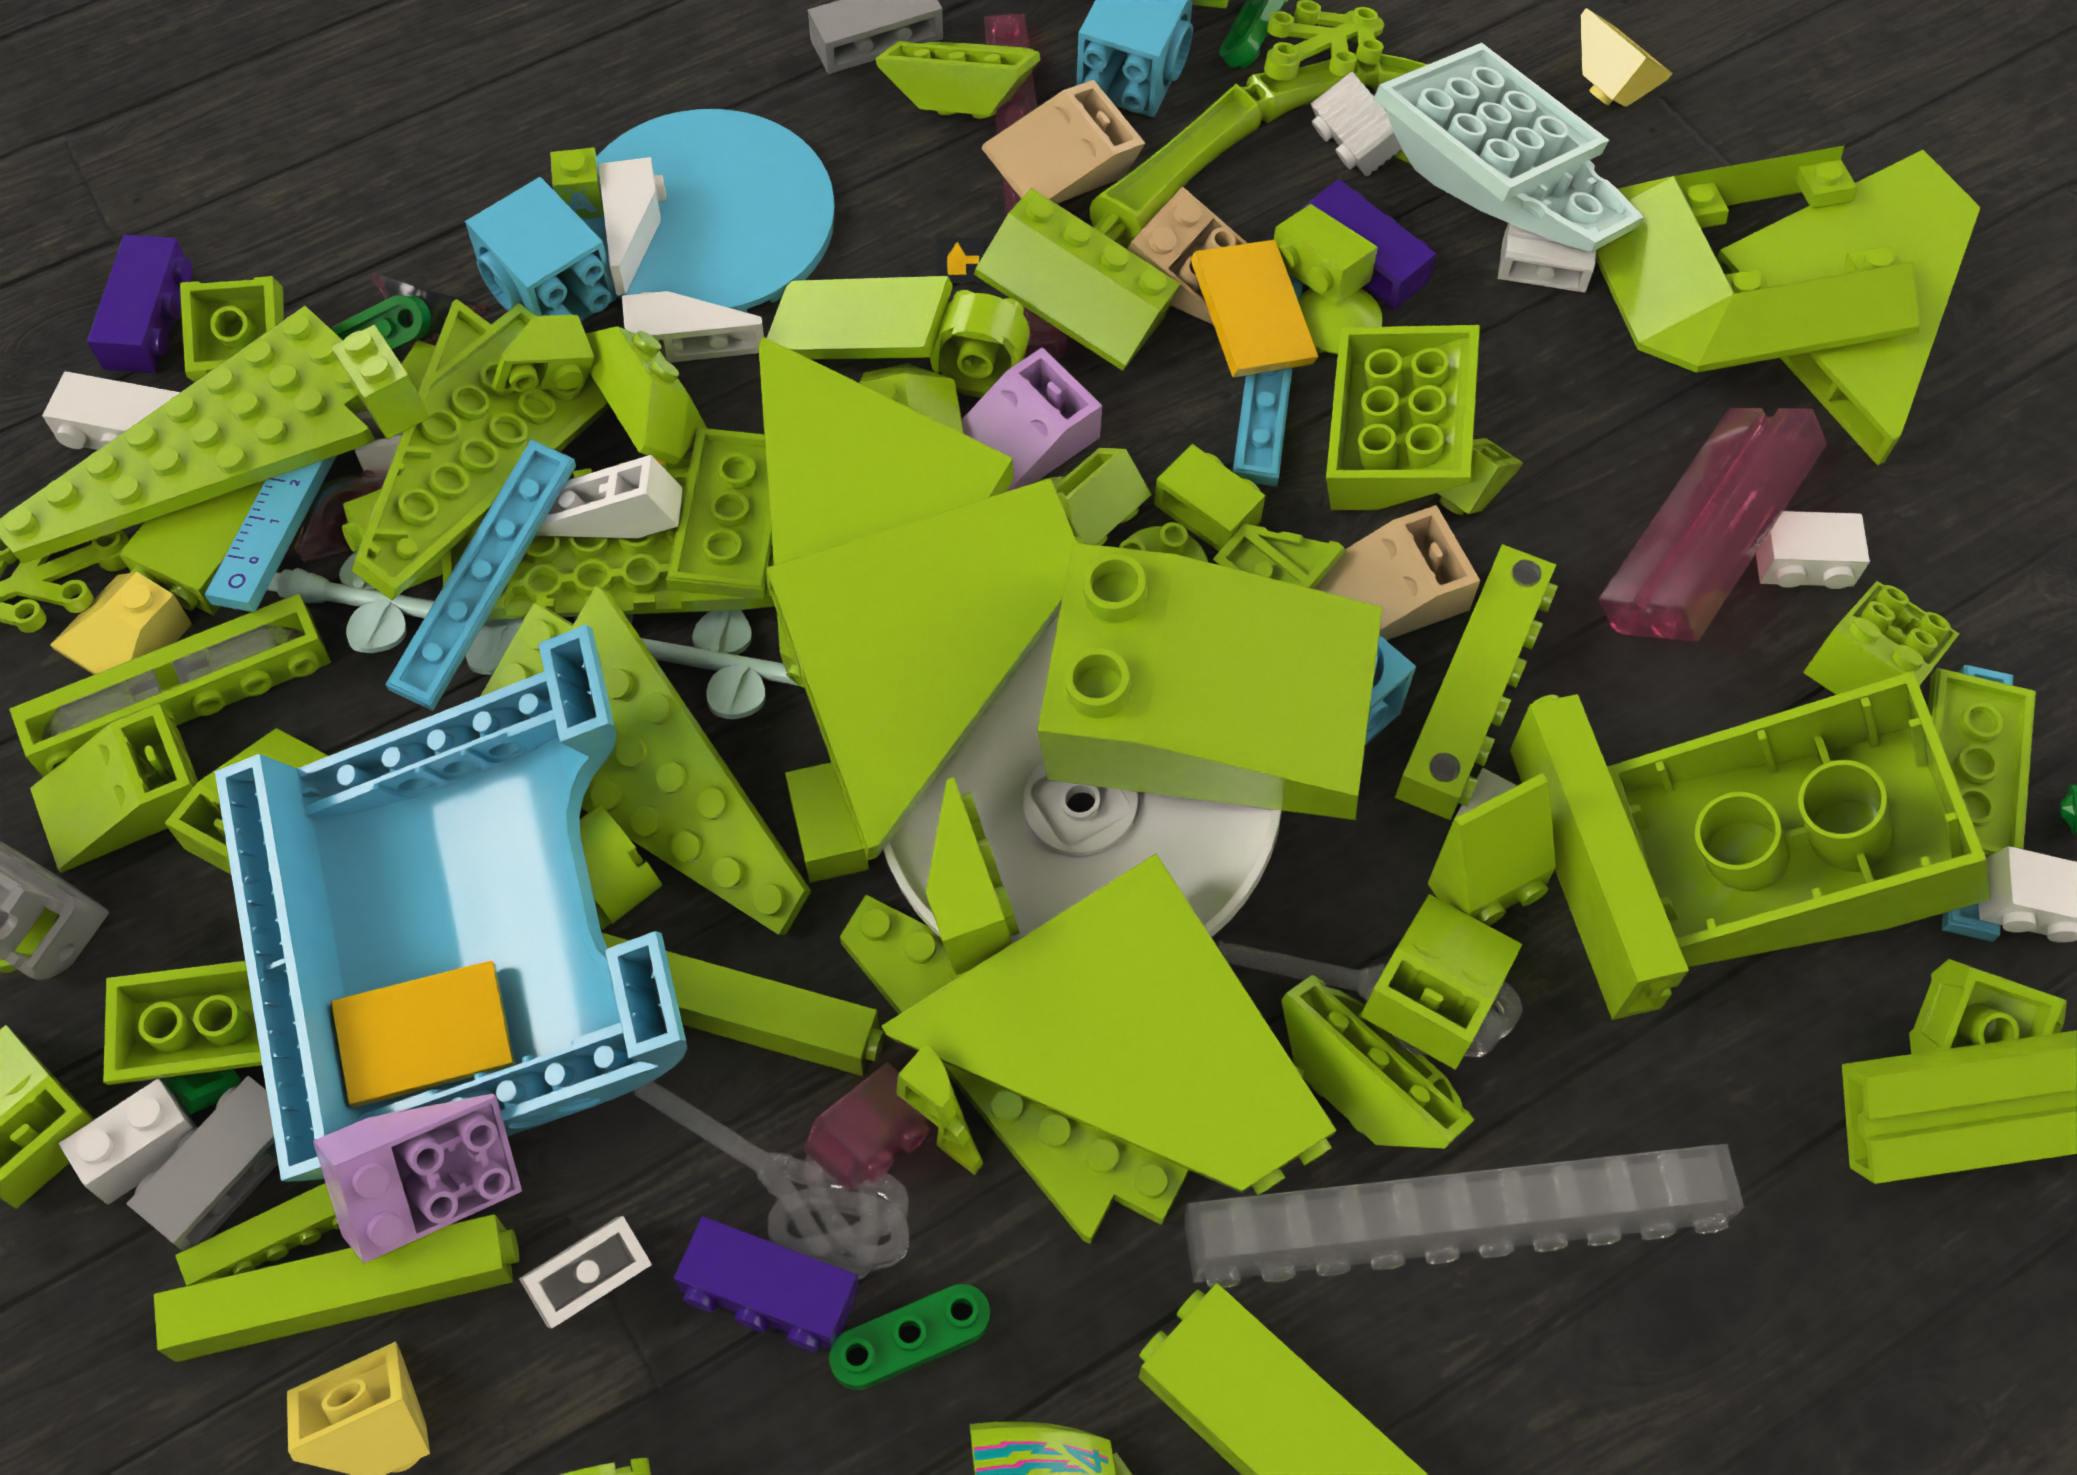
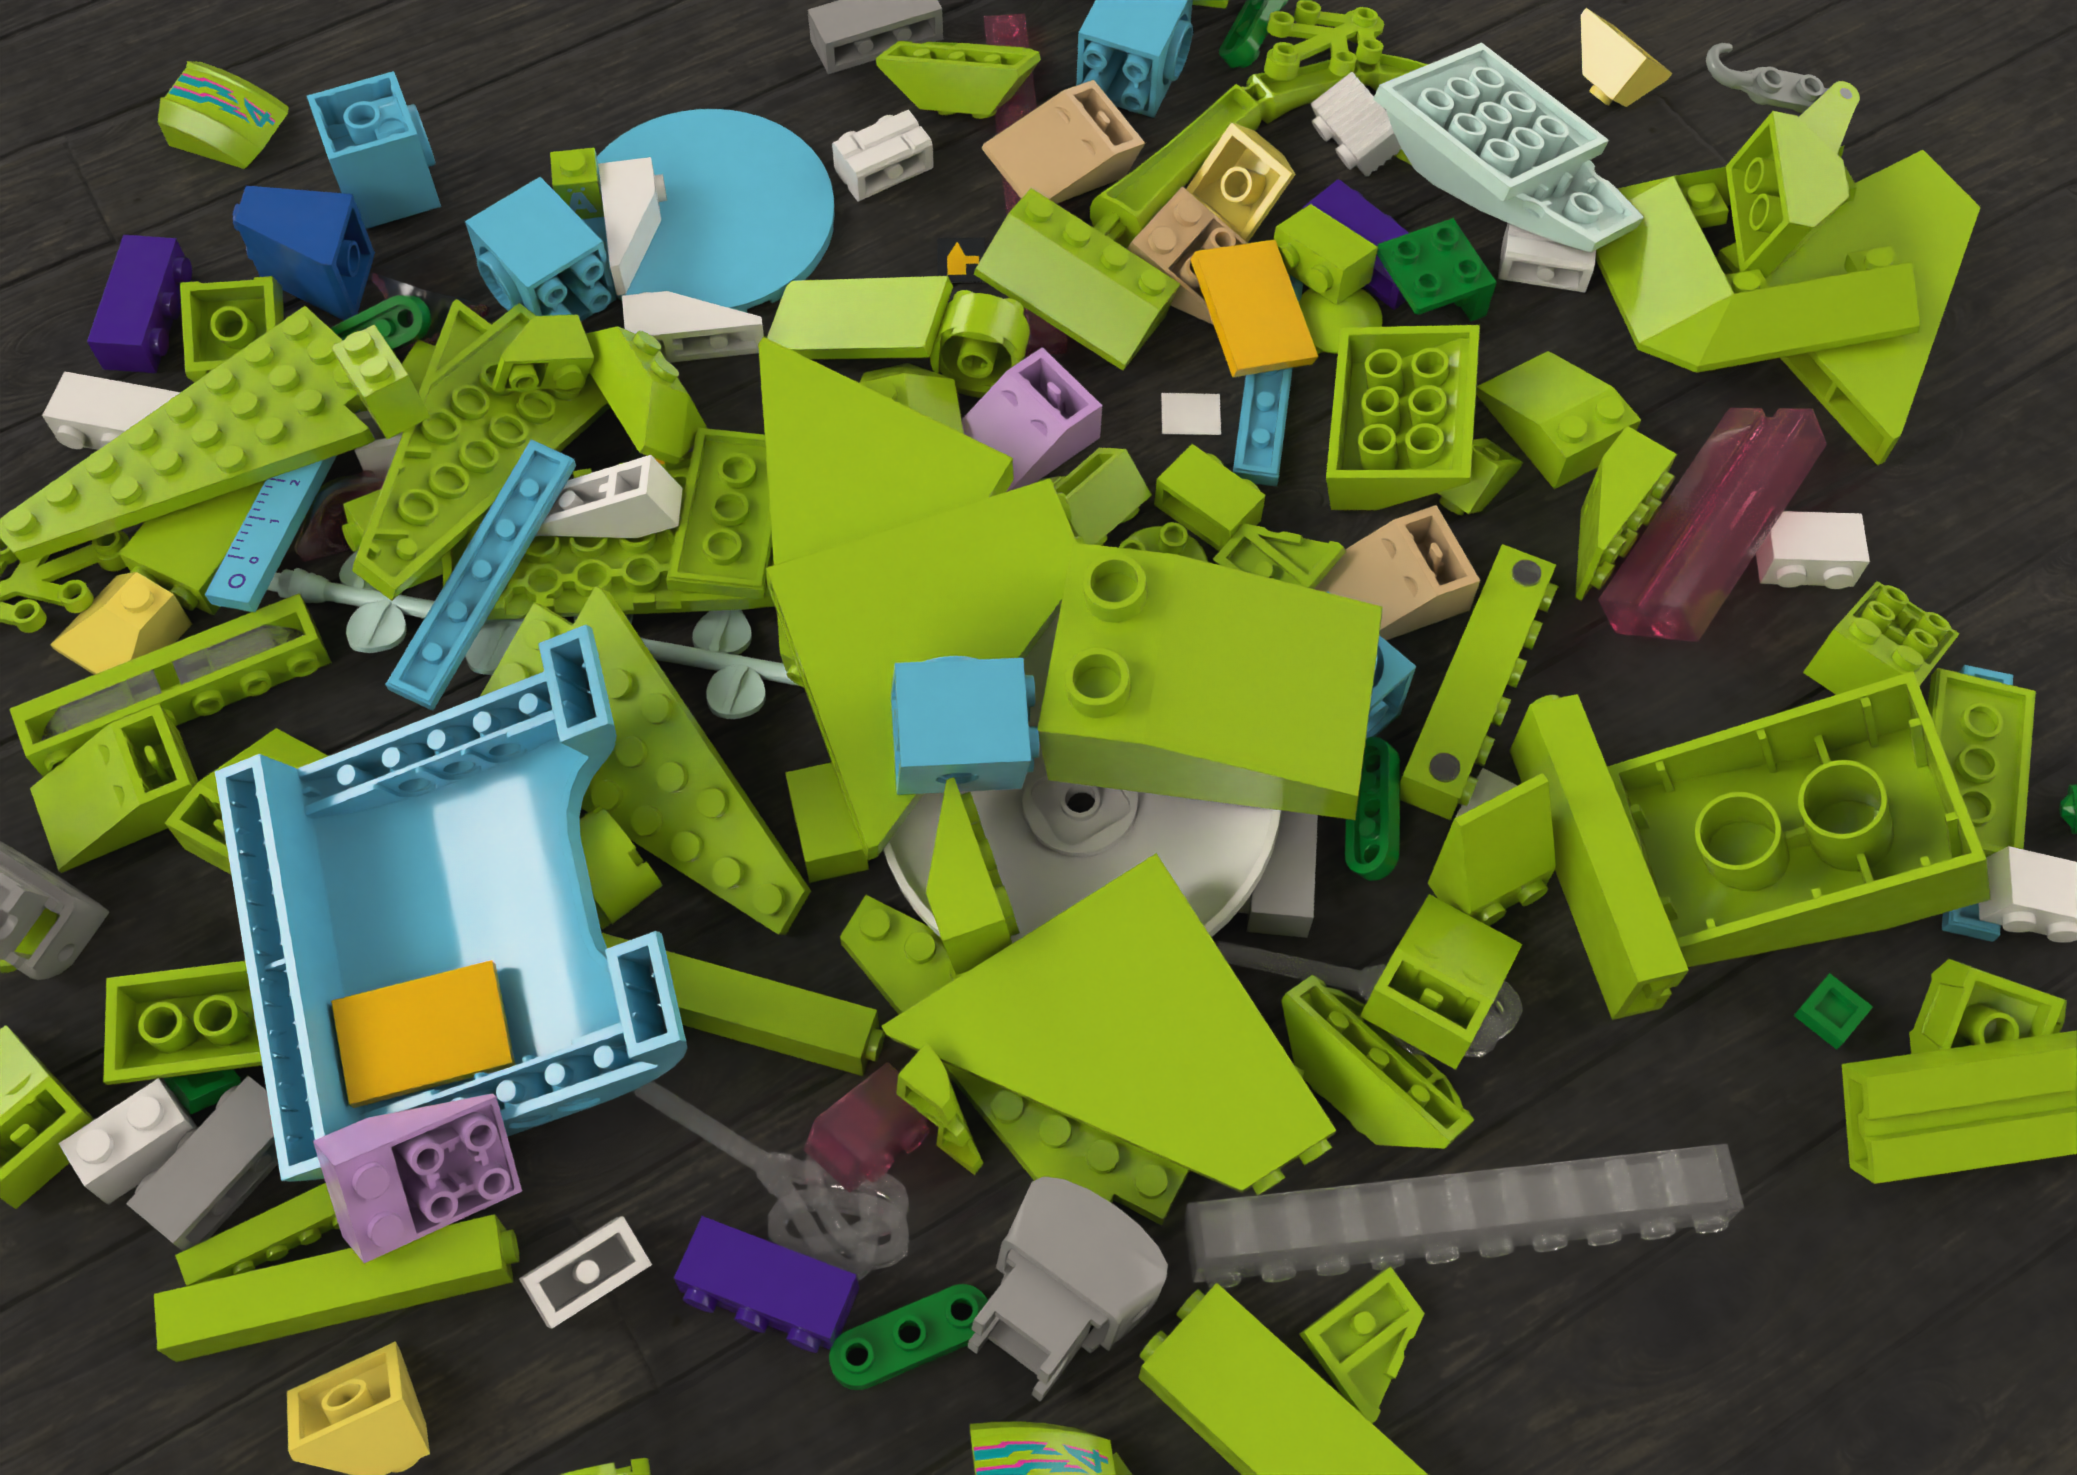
none -> lime slope [158,61,288,169]
none -> blue slope [233,186,375,321]
none -> medium azure brick [307,71,441,229]
none -> white brick [832,109,934,202]
none -> medium azure brick [891,656,1039,795]
none -> light grey piece [968,1177,1168,1402]
none -> white sticker [1161,393,1221,435]
none -> light yellow slope [1186,123,1296,243]
none -> light grey brick [1238,811,1318,938]
none -> lime wing [1299,1266,1425,1423]
none -> green plate [1345,737,1400,881]
none -> green bracket [1377,218,1496,321]
none -> lime slope [1476,351,1641,489]
none -> lime slope [1575,426,1677,601]
none -> lime slope [1706,43,1860,279]
none -> green plate [1793,973,1873,1050]

